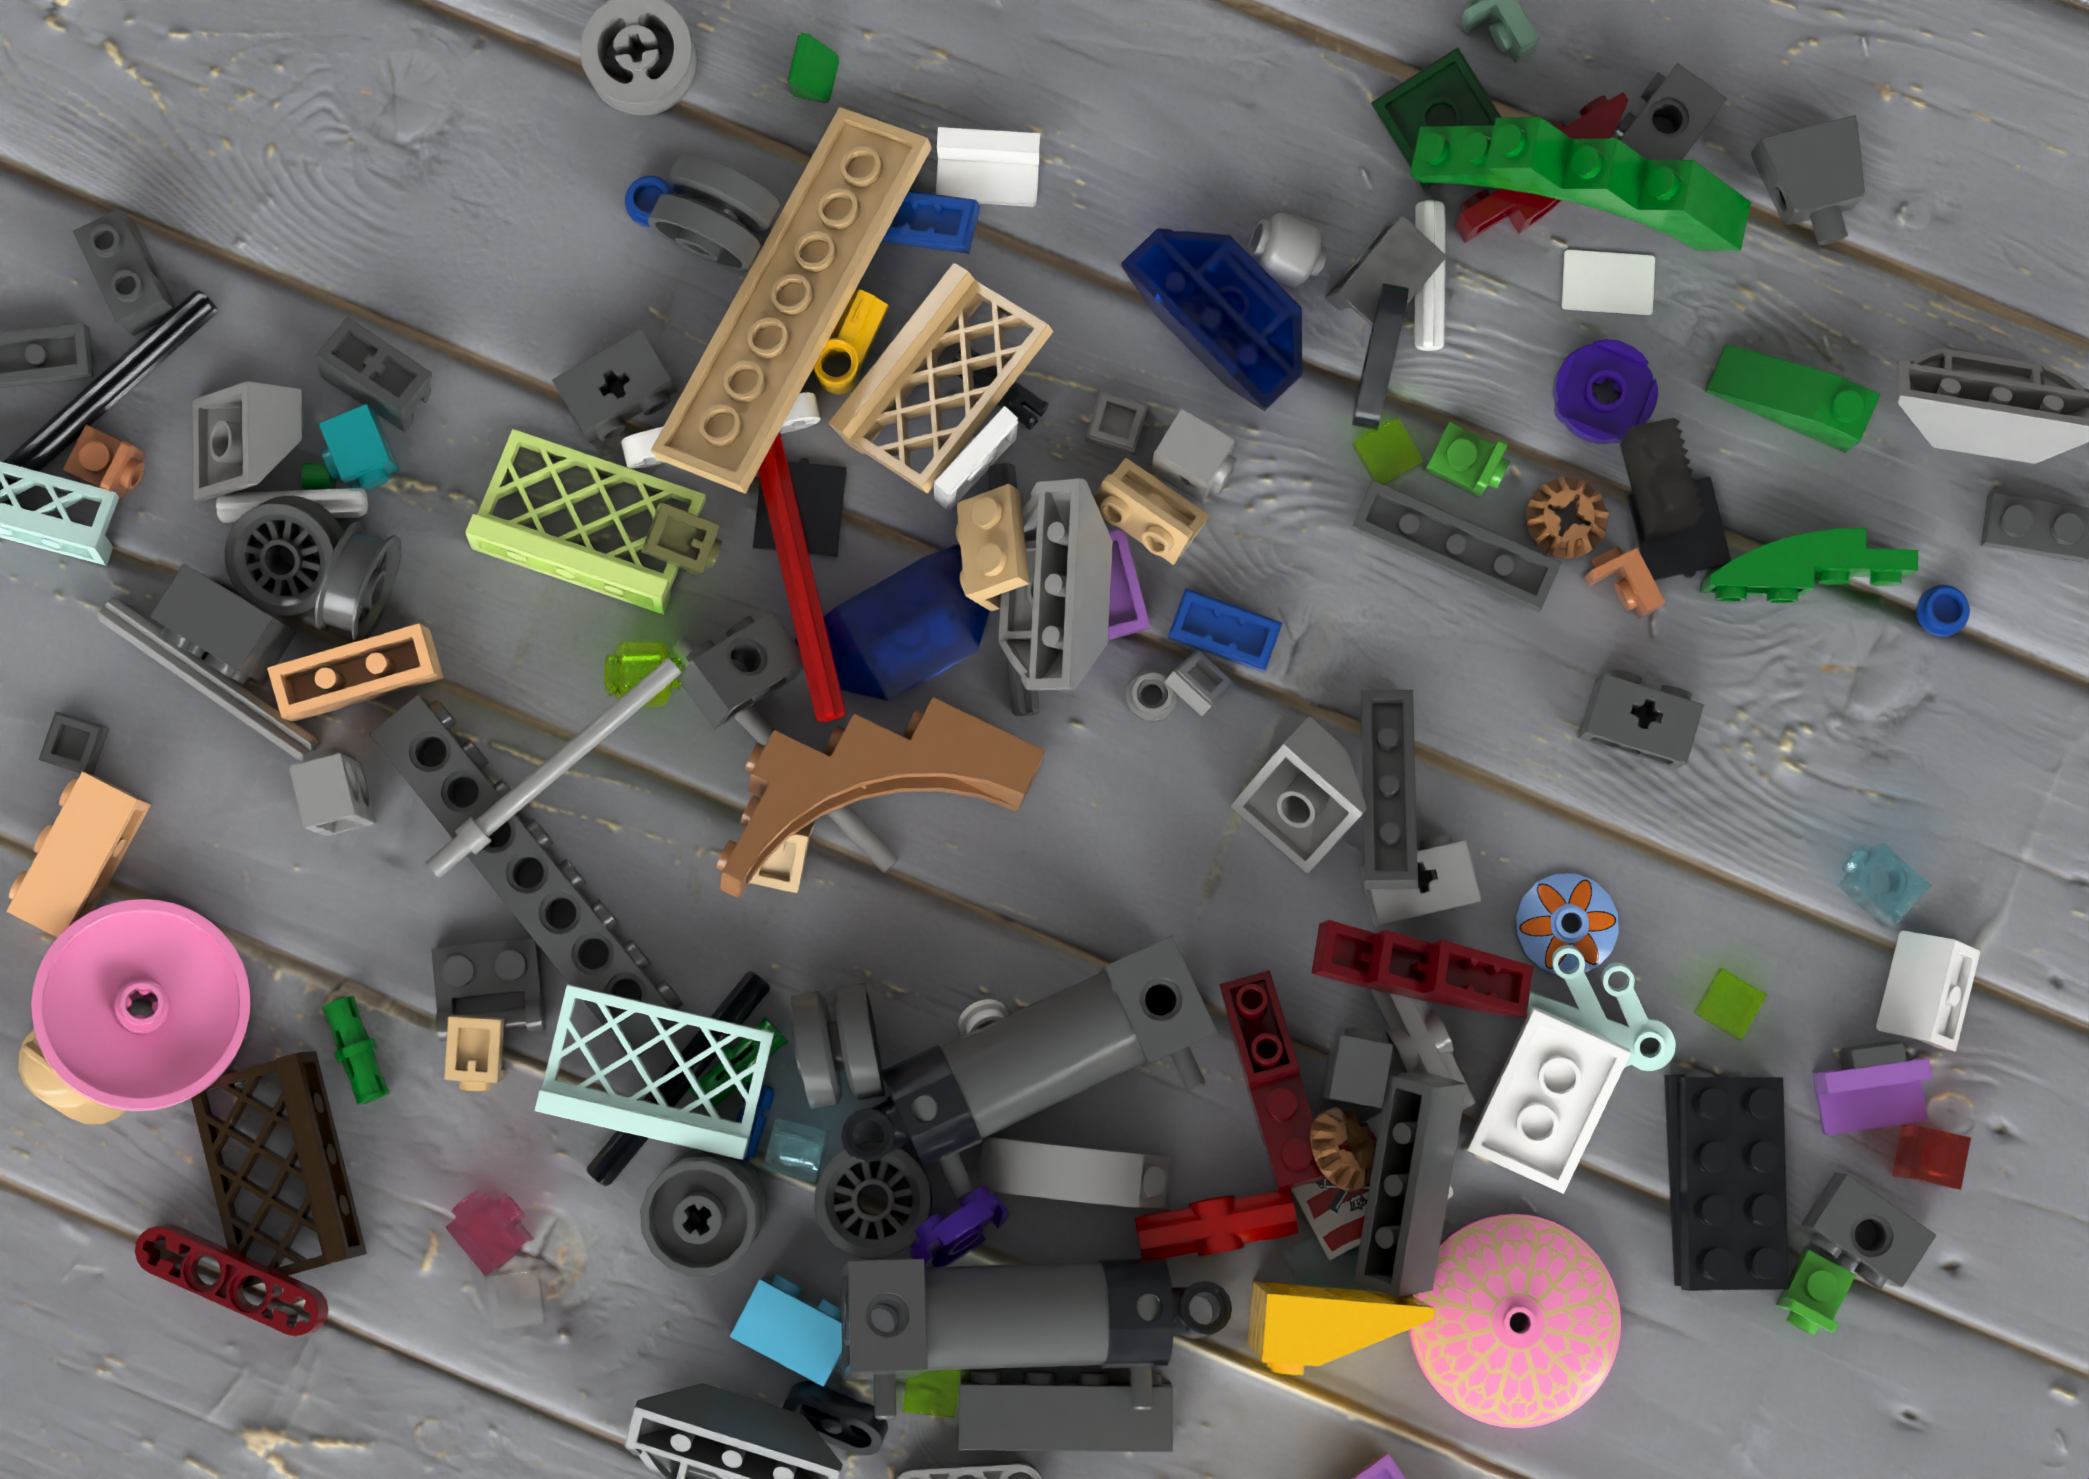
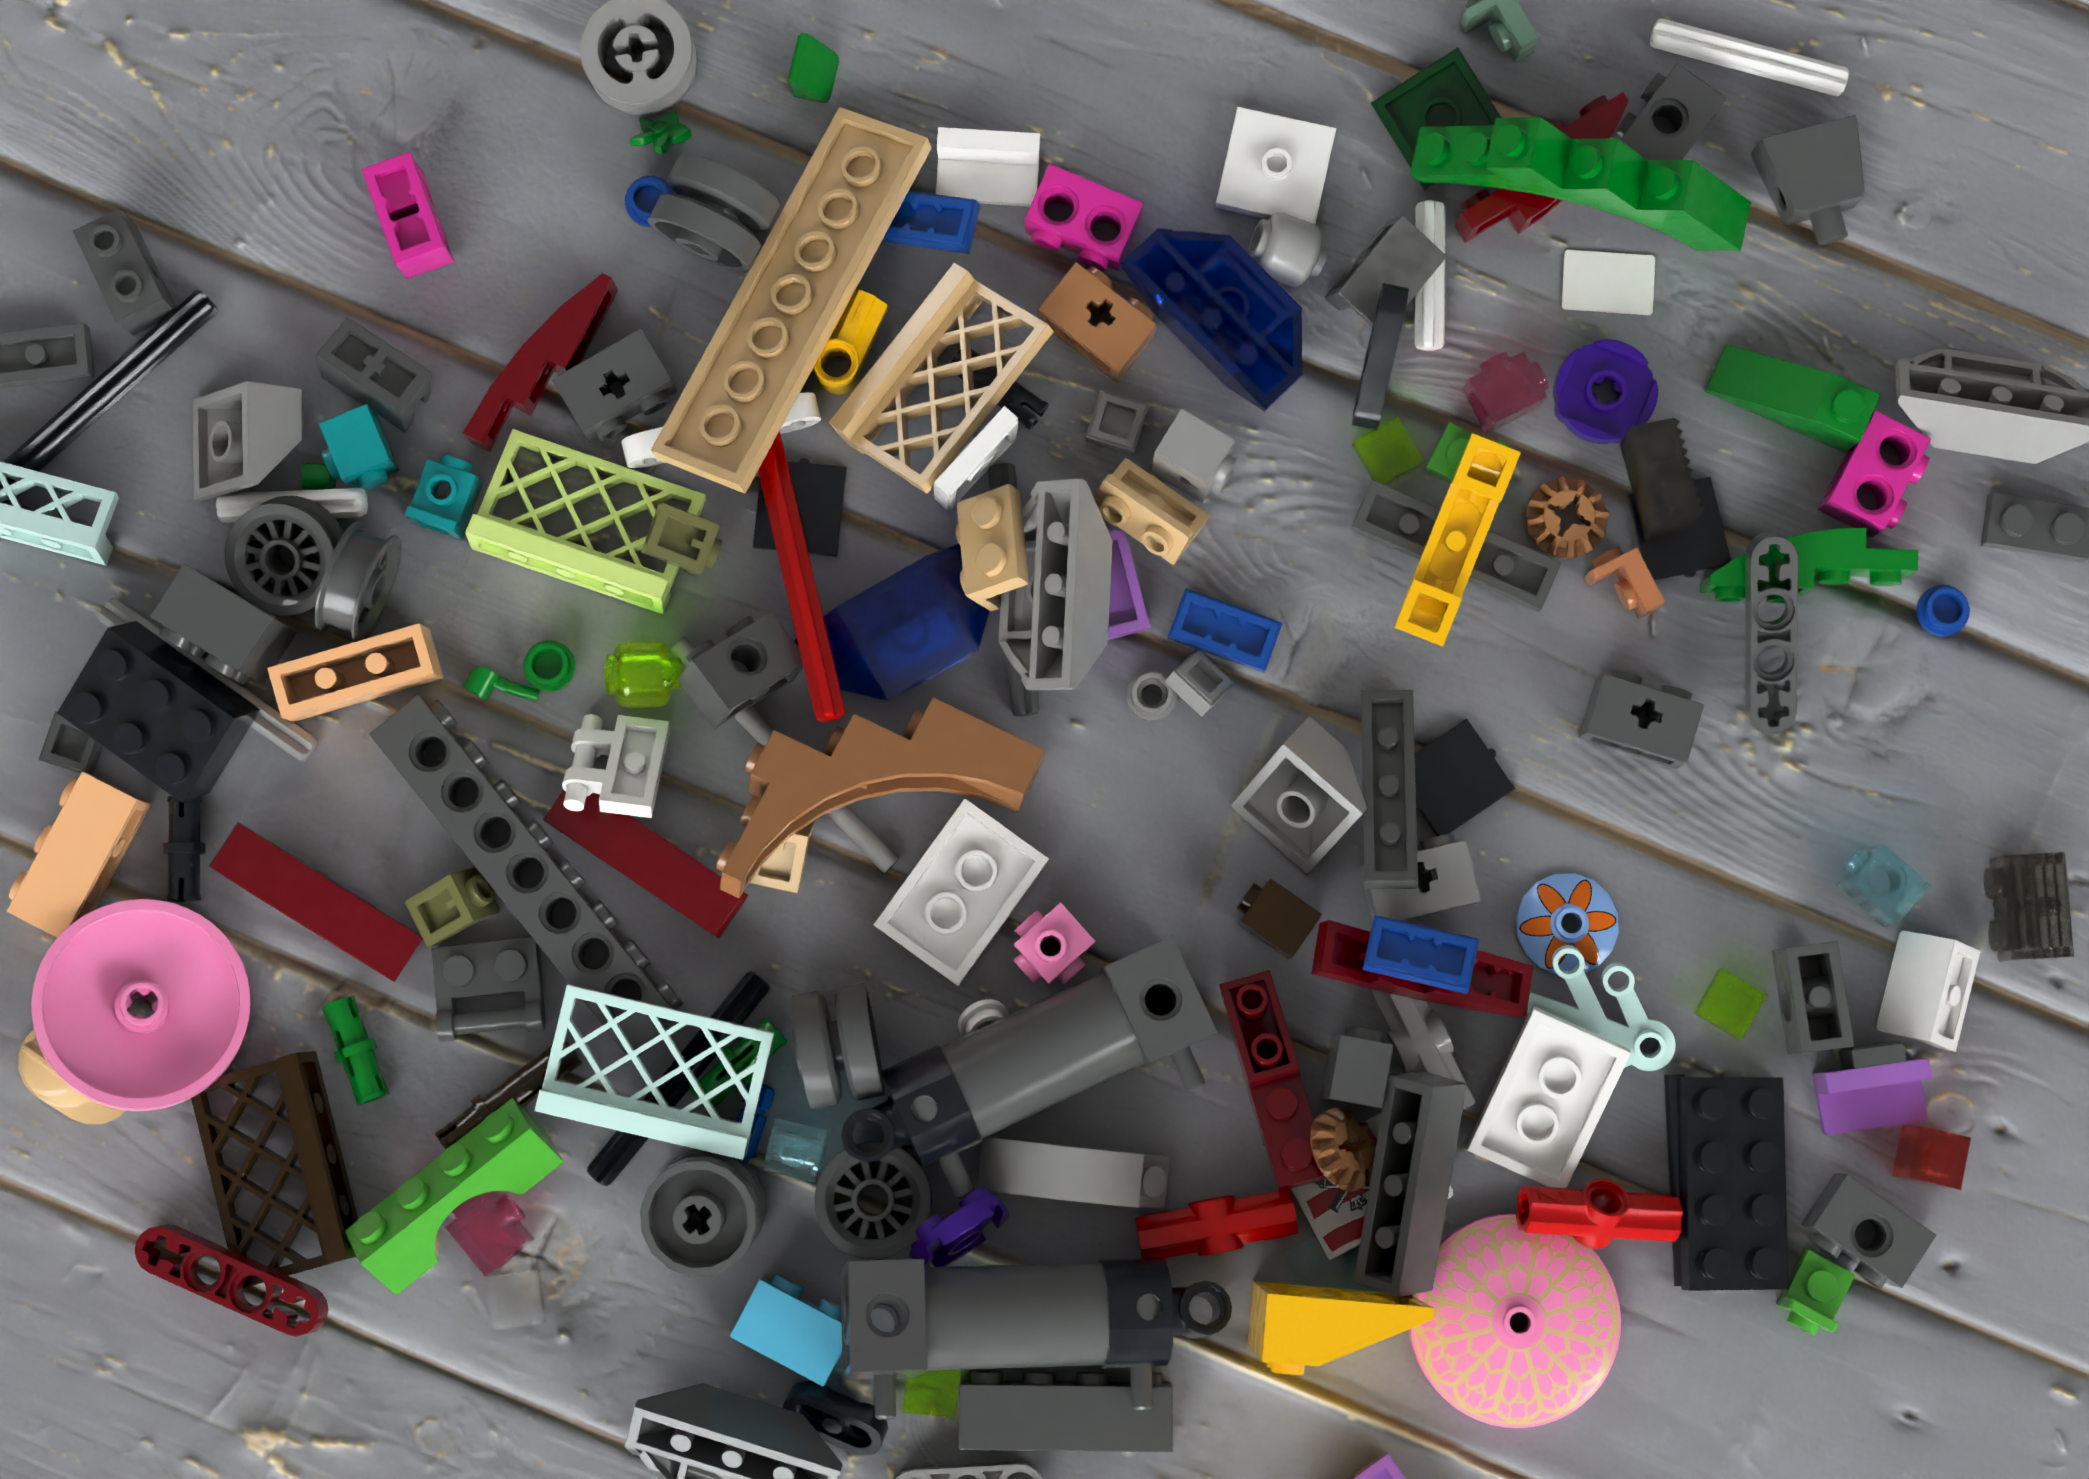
nougat bracket [63,425,146,499] -> none
light grey brick [289,748,376,836] -> none
light grey bar [426,657,682,878] -> none
tan bracket [444,1015,506,1091] -> none
none -> black piece [57,621,260,803]
none -> black pin [163,796,205,902]
none -> dark red slope [209,822,423,982]
none -> bright green arch [344,1098,564,1295]
none -> dark pink brick [361,152,455,279]
none -> olive bracket [404,867,500,948]
none -> teal brick [405,455,483,540]
none -> dark brown pin [435,1040,583,1149]
none -> dark red slope [463,273,618,452]
none -> green hand [464,666,540,702]
none -> green plate [523,640,576,692]
none -> dark red slope [543,790,749,938]
none -> white plate [562,714,670,818]
none -> green plant [630,111,692,154]
none -> white plate [873,799,1049,987]
none -> bright pink brick [1013,902,1096,985]
none -> dark pink brick [1025,164,1143,271]
none -> medium nougat brick [1038,262,1157,383]
none -> white plate [1215,107,1336,224]
none -> dark brown brick [1237,878,1322,959]
none -> blue plate [1362,915,1480,994]
none -> yellow slope [1394,433,1521,647]
none -> black piece [1415,719,1515,836]
none -> clear pink brick [1462,352,1549,434]
none -> red piece [1516,1179,1683,1249]
none -> white axle [1650,18,1849,96]
none -> dark grey beam [1745,531,1798,735]
none -> dark grey brick [1771,941,1854,1054]
none -> dark pink brick [1817,410,1931,538]
none -> clear smoke brick [1983,852,2074,962]

